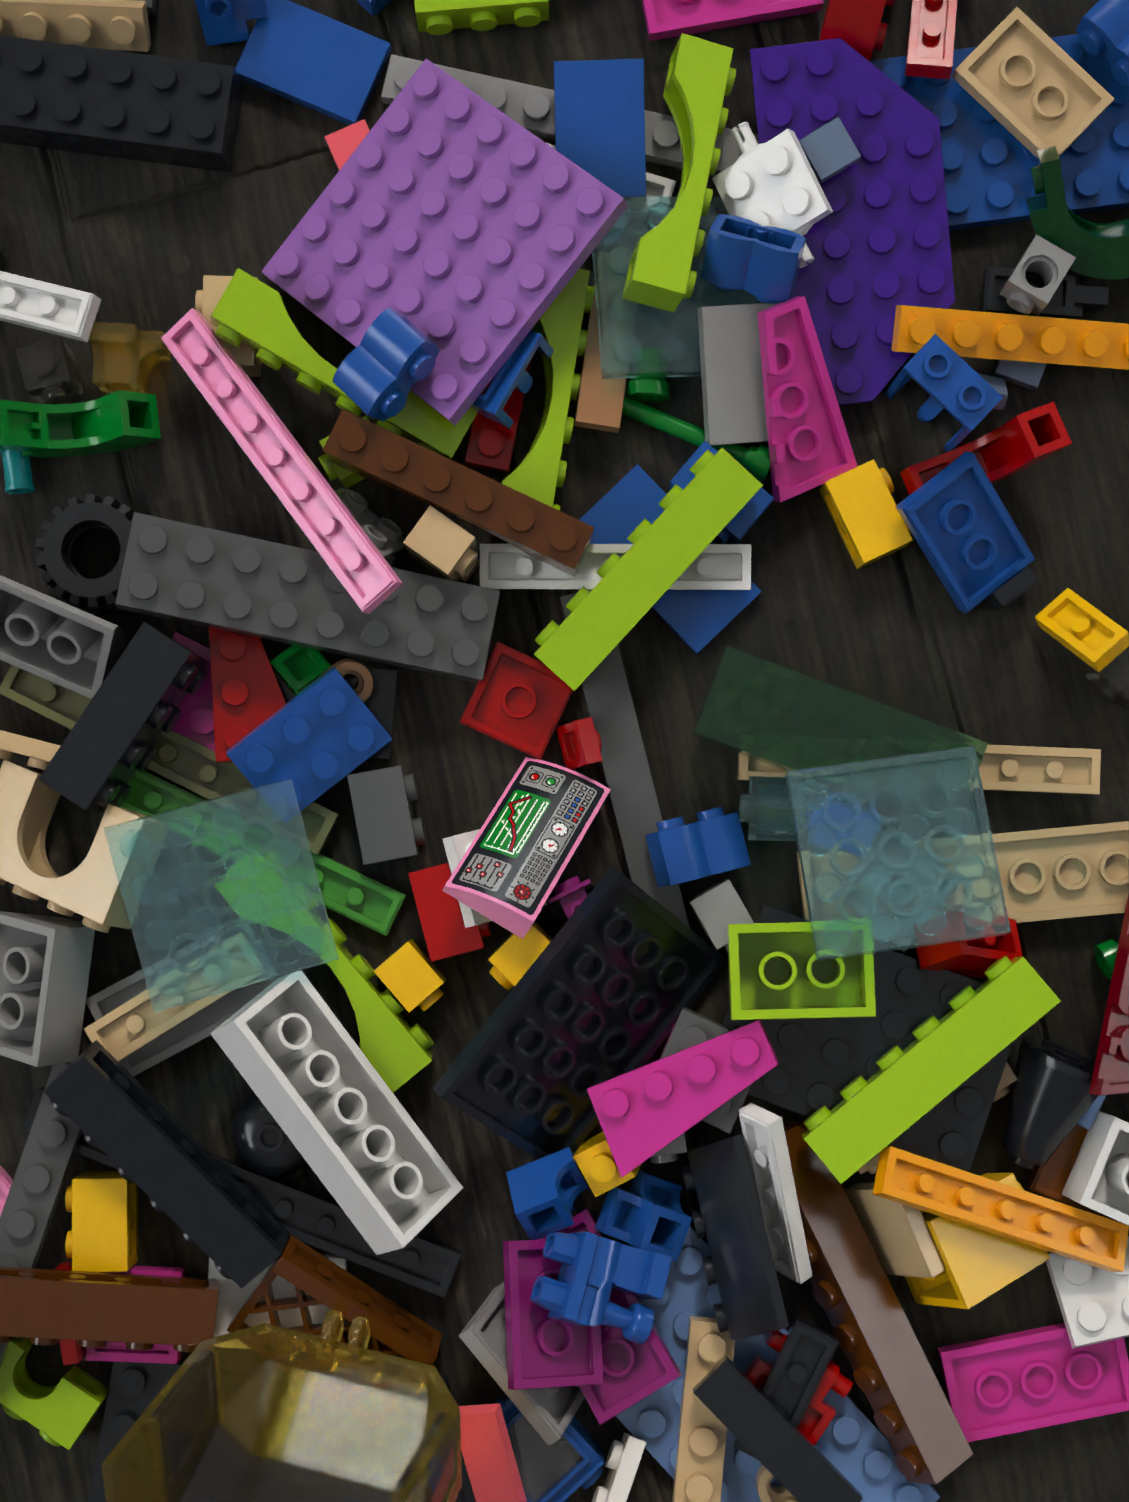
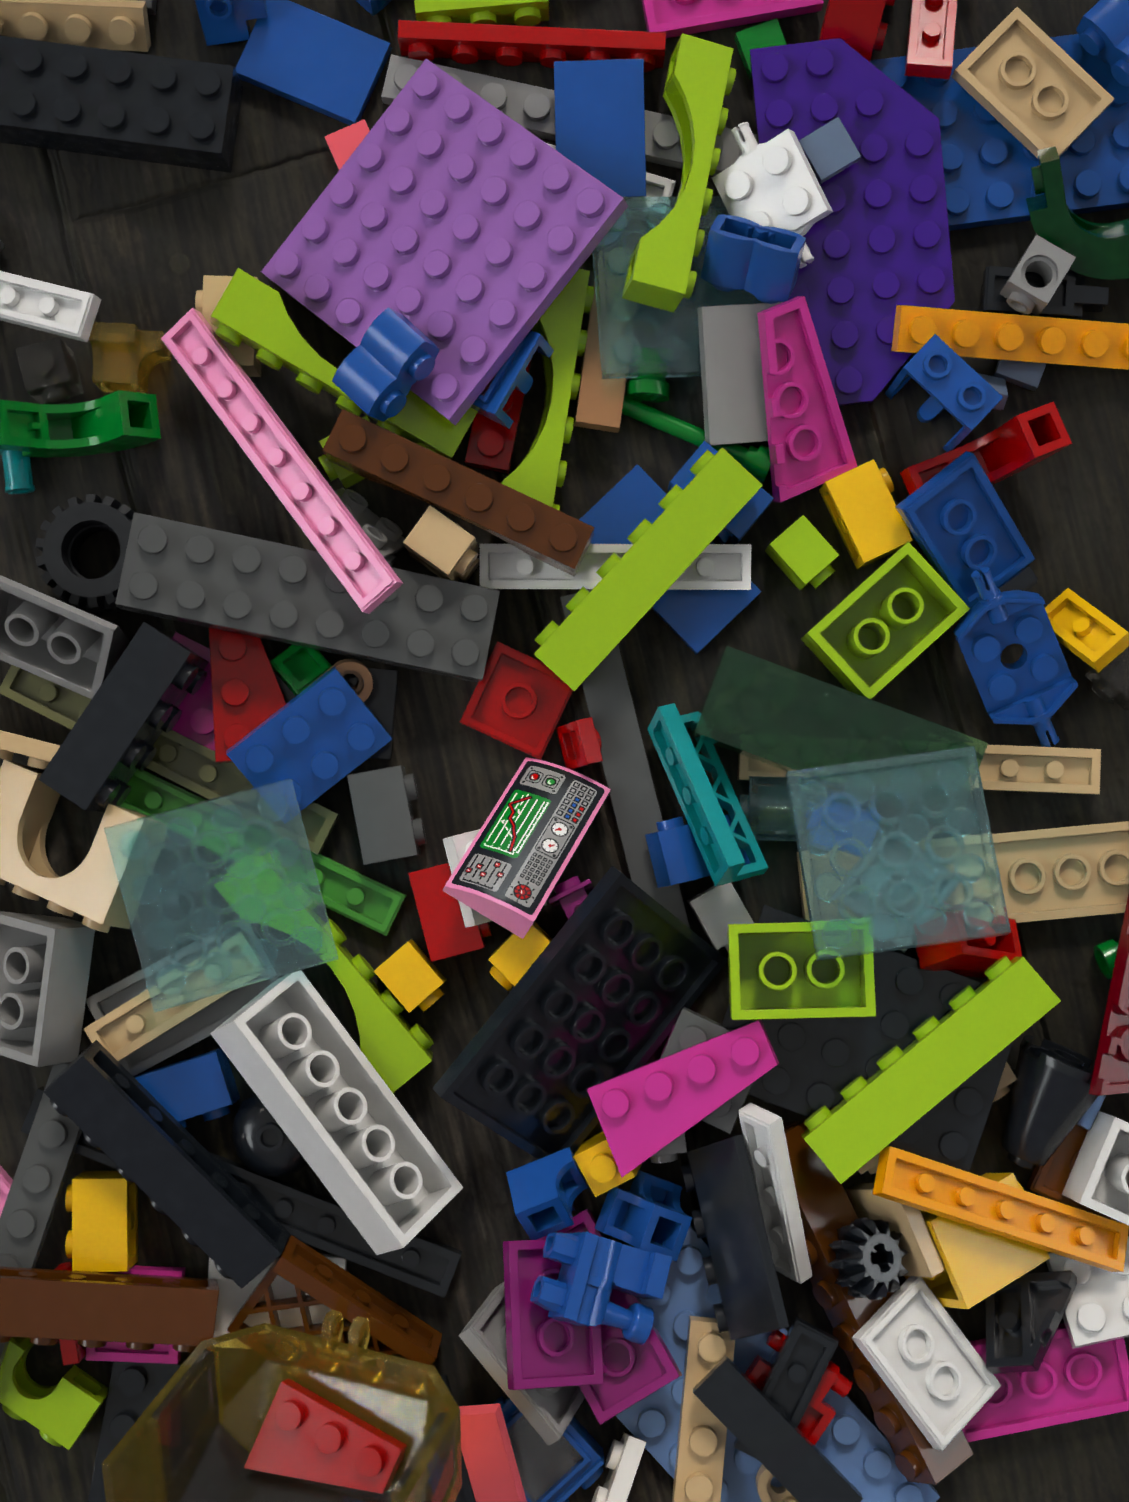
none -> blue brick [134,1048,240,1128]
none -> red wing [244,1378,408,1494]
none -> red plate [397,20,666,72]
none -> teal fence [647,703,768,887]
none -> green tile [734,18,787,79]
none -> lime brick [765,515,839,590]
none -> lime brick [801,541,970,705]
none -> black gear [828,1217,909,1300]
none -> white tile [852,1276,1001,1451]
none -> blue plate [953,567,1078,747]
none -> black wing [985,1270,1077,1374]

